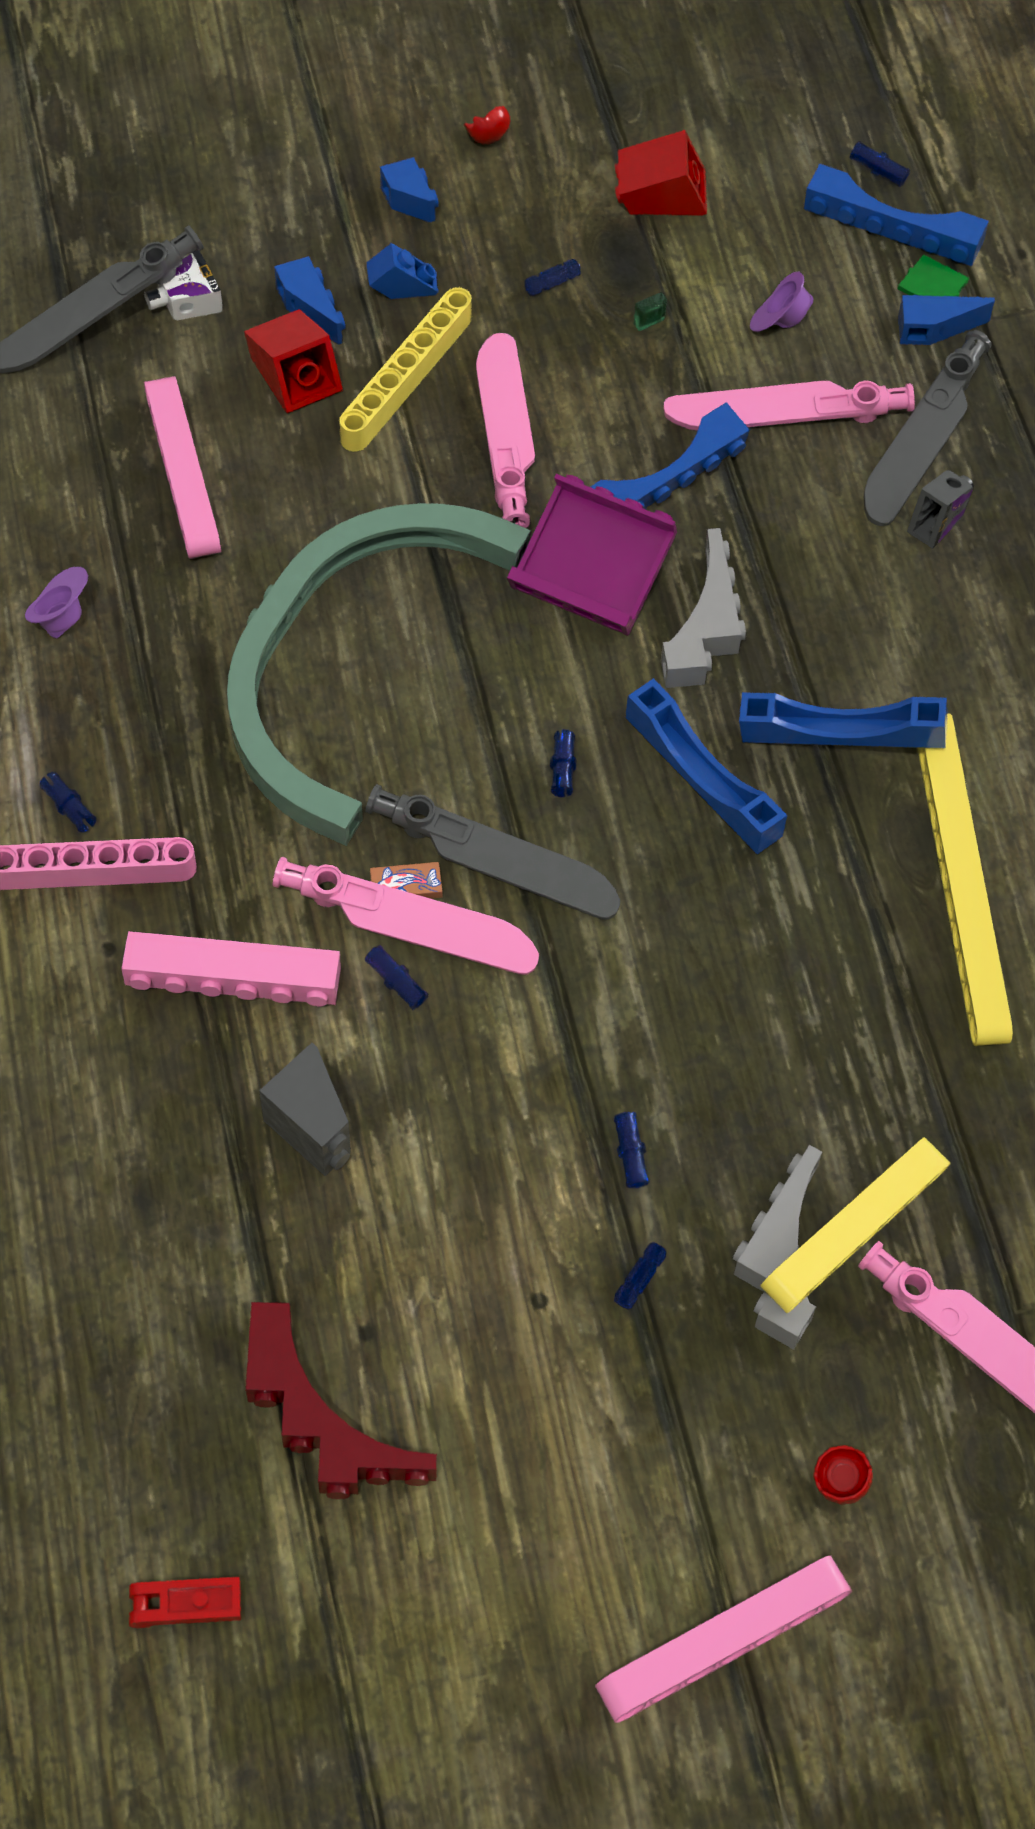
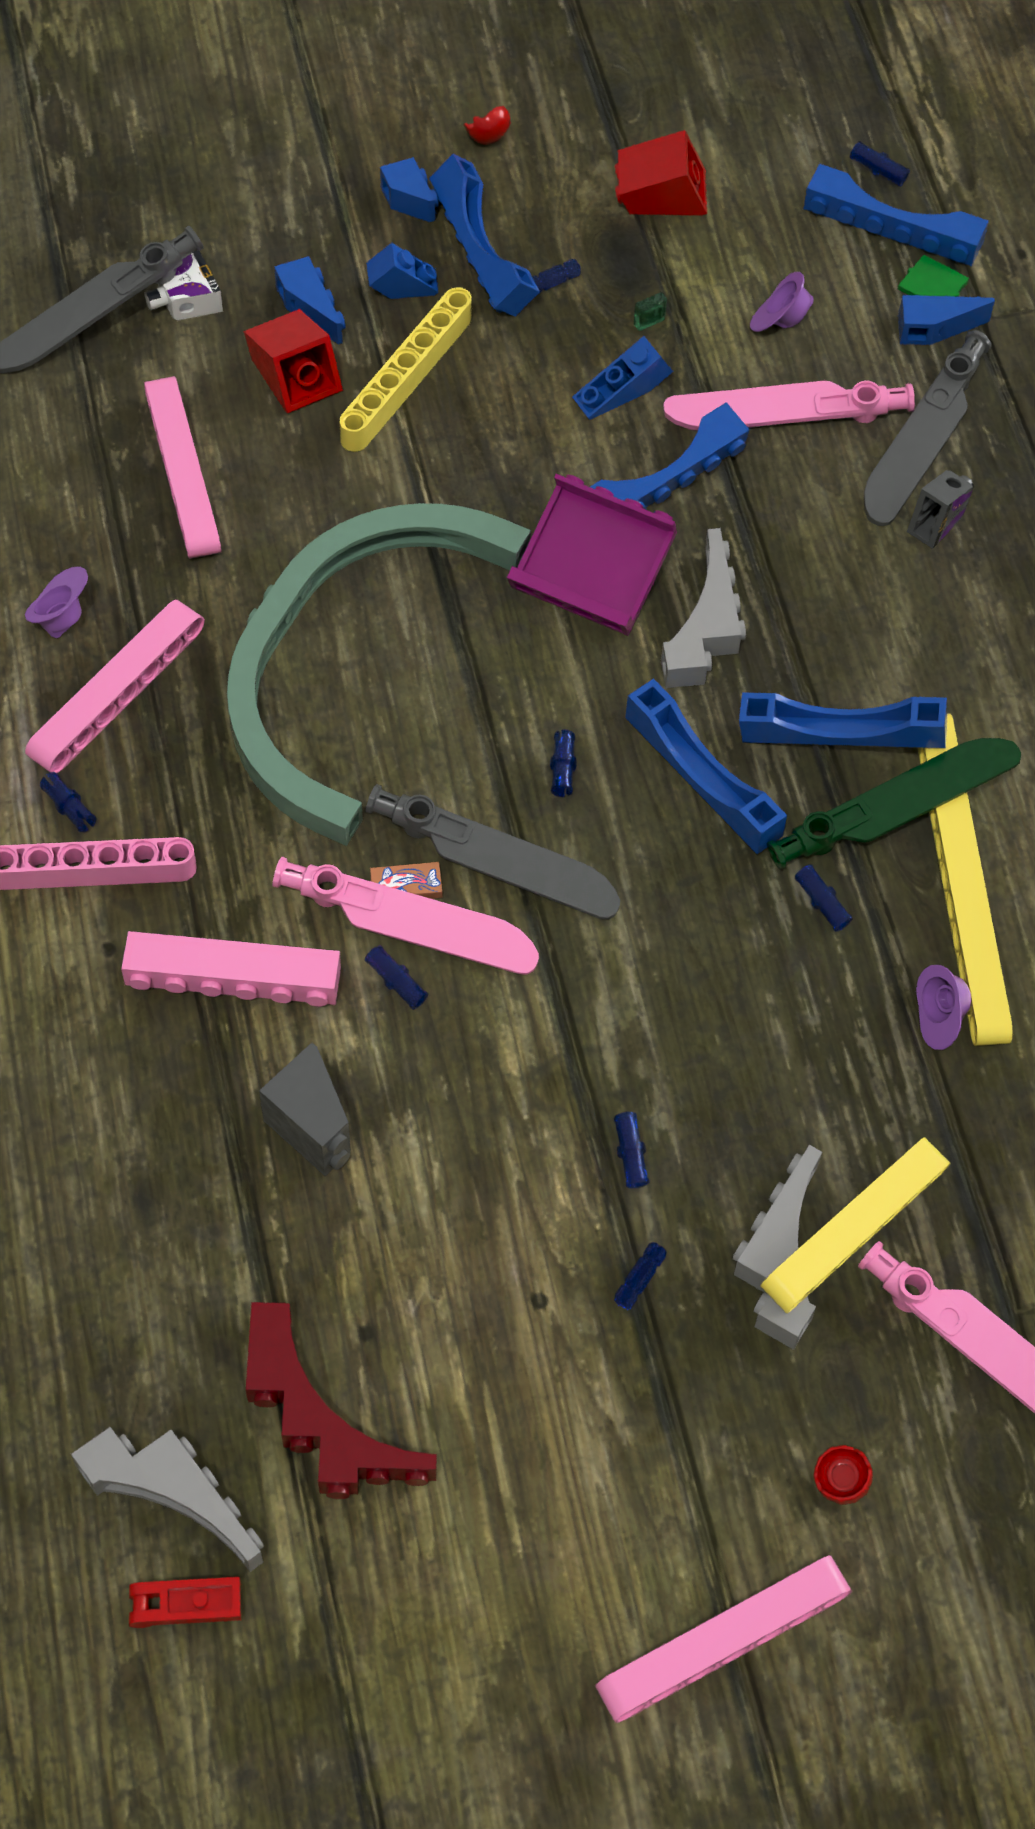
bright pink piece [476,333,535,528] -> none
none -> bright pink beam [25,600,205,774]
none -> light grey arch [71,1427,264,1572]
none -> blue arch [429,154,540,316]
none -> blue slope [572,336,673,420]
none -> dark green piece [767,738,1021,870]
none -> clear blue pin [794,864,853,932]
none -> medium lavender piece [916,965,971,1050]

